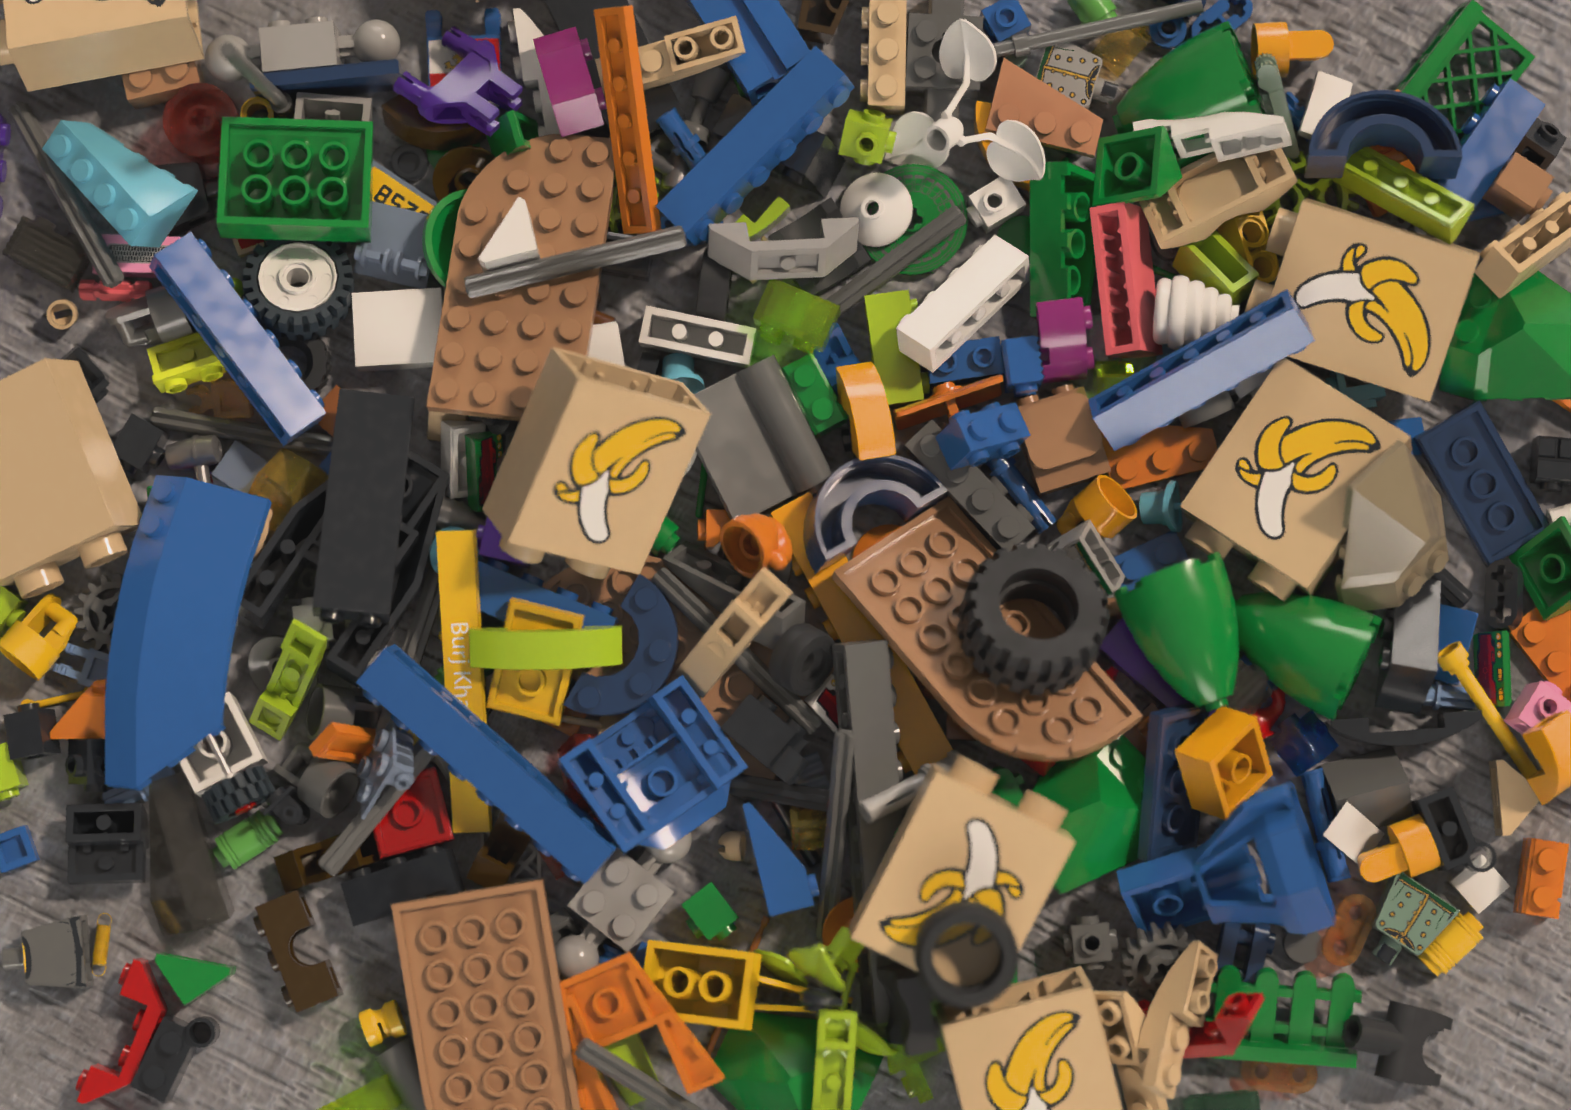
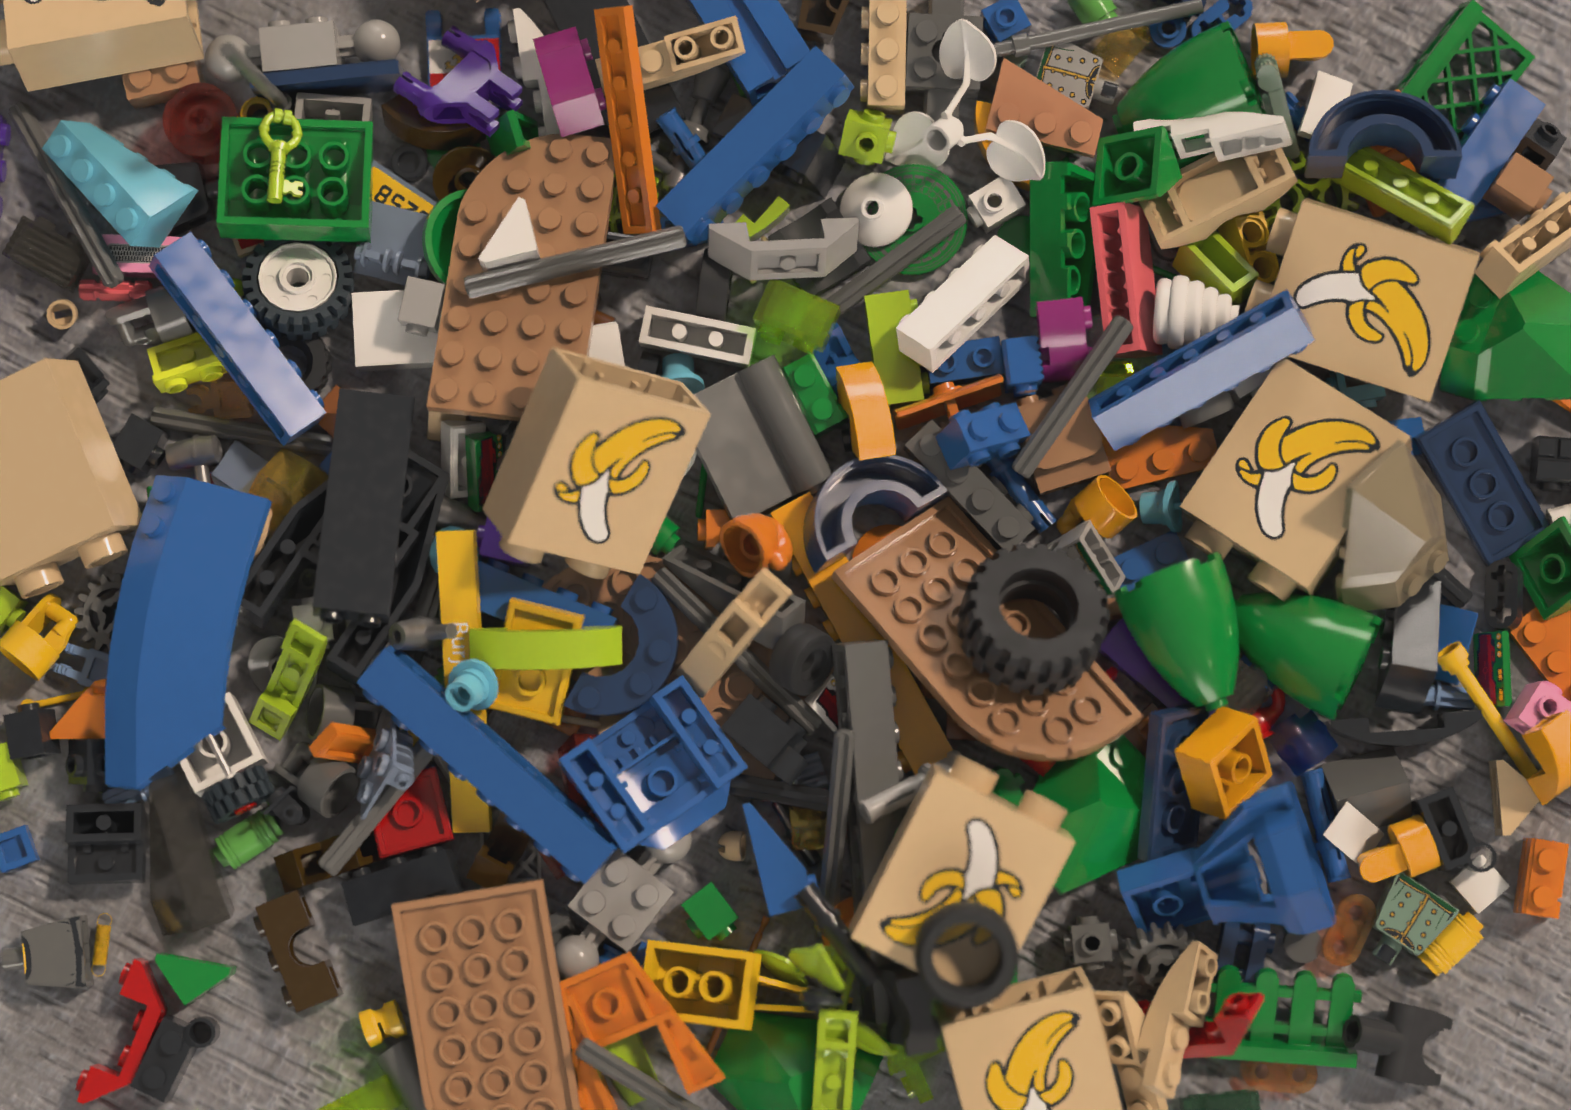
none -> lime piece [258,108,303,204]
none -> flat silver piece [389,616,458,652]
none -> light grey brick [397,276,446,337]
none -> medium azure piece [445,659,499,712]
none -> black pin [794,882,883,989]
none -> dark grey axle [1012,315,1133,478]

